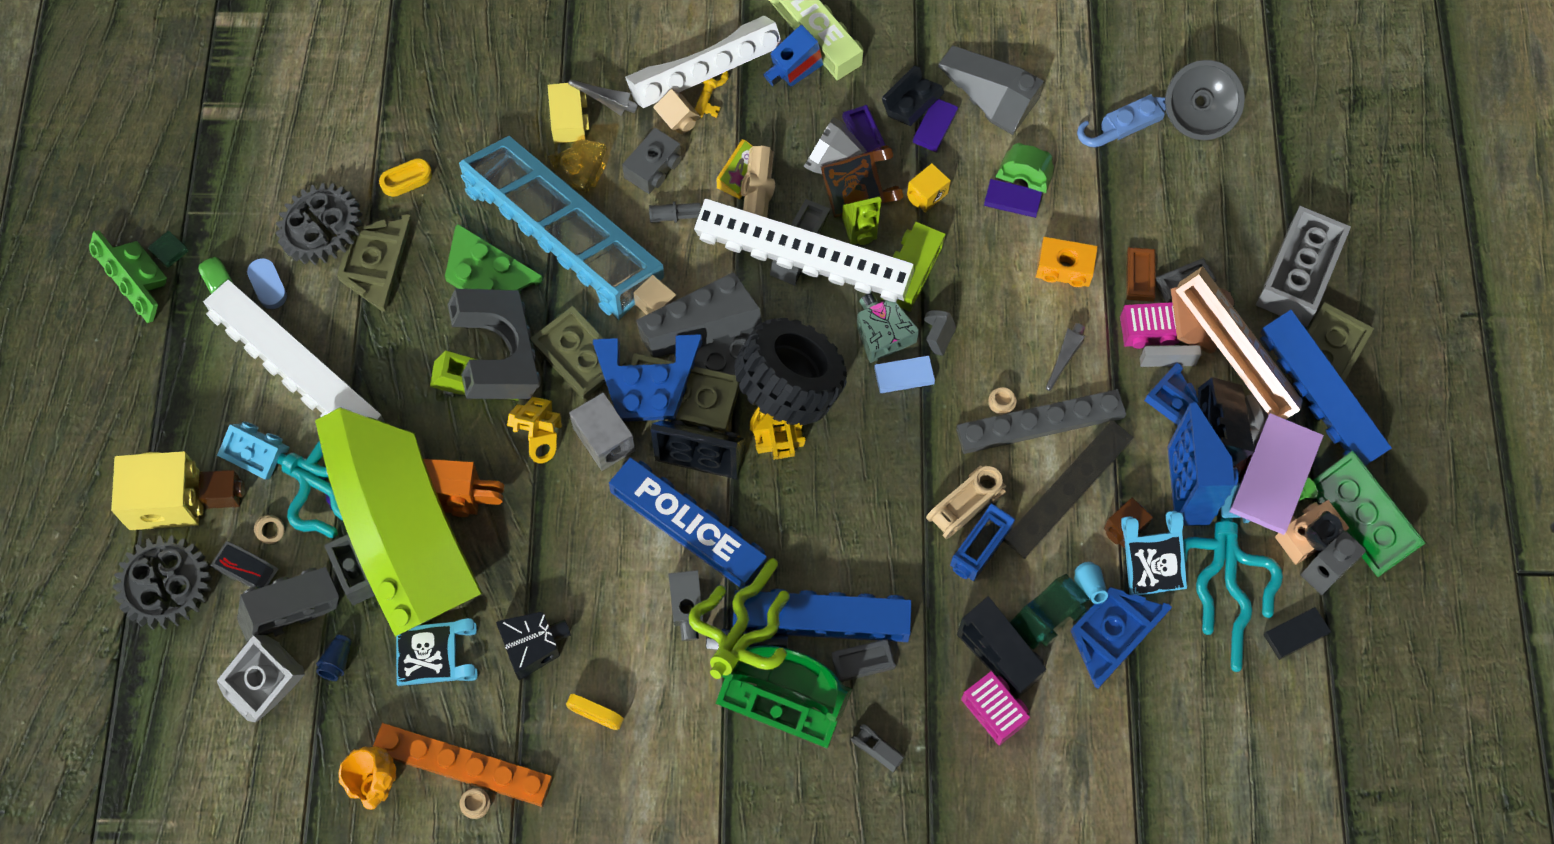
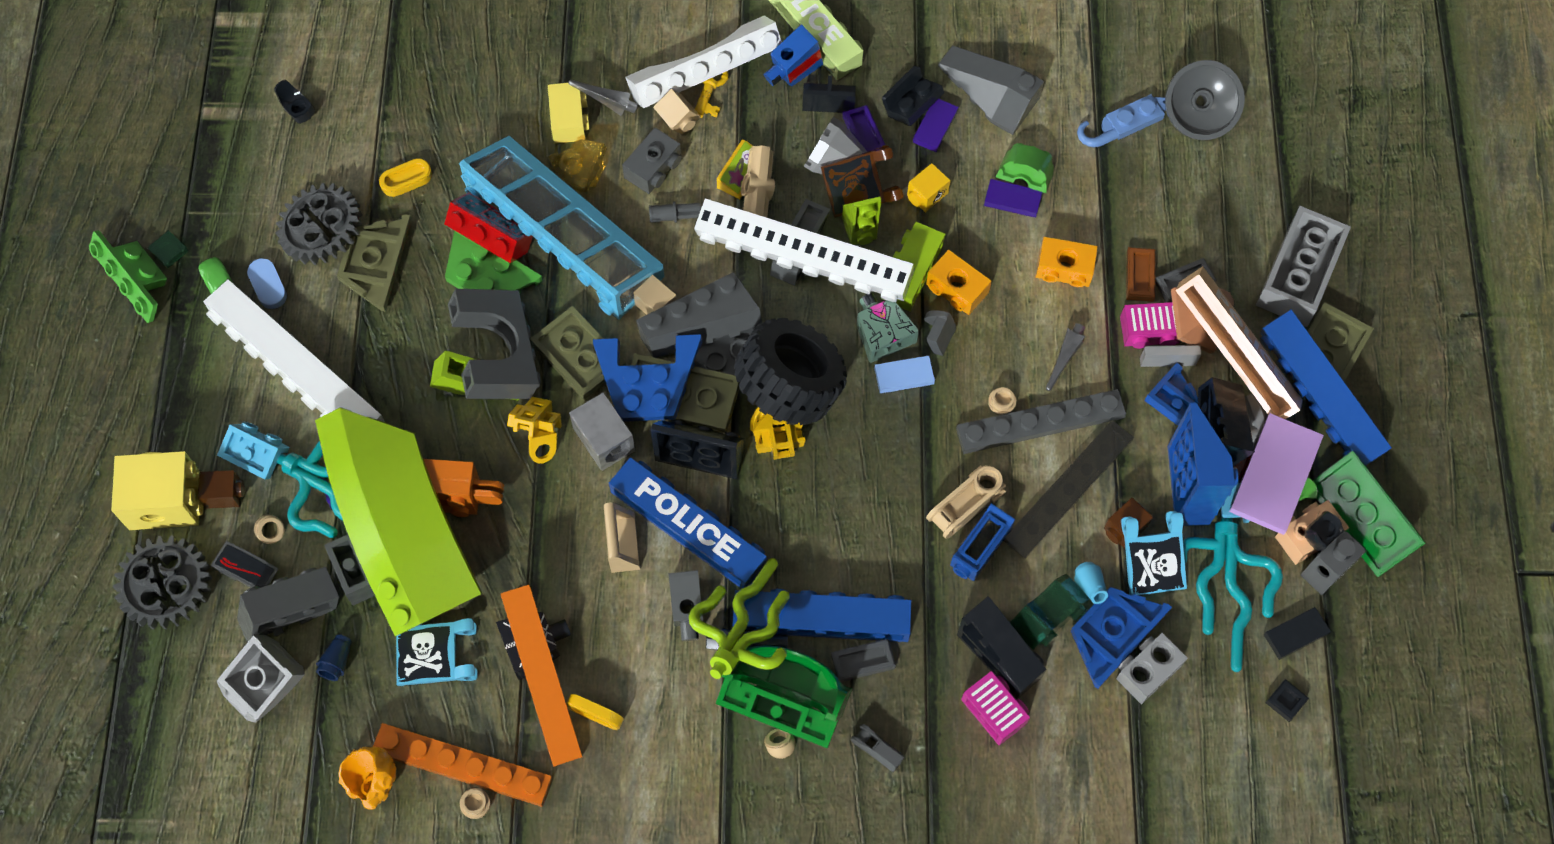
none -> black hair [274,80,316,124]
none -> red brick [444,192,533,263]
none -> orange tile [500,585,582,767]
none -> tan tile [604,502,640,573]
none -> tan piece [764,729,796,759]
none -> black panel [802,75,856,113]
none -> light orange brick [926,249,992,315]
none -> light grey brick [1116,633,1188,705]
none -> black tile [1265,679,1309,722]

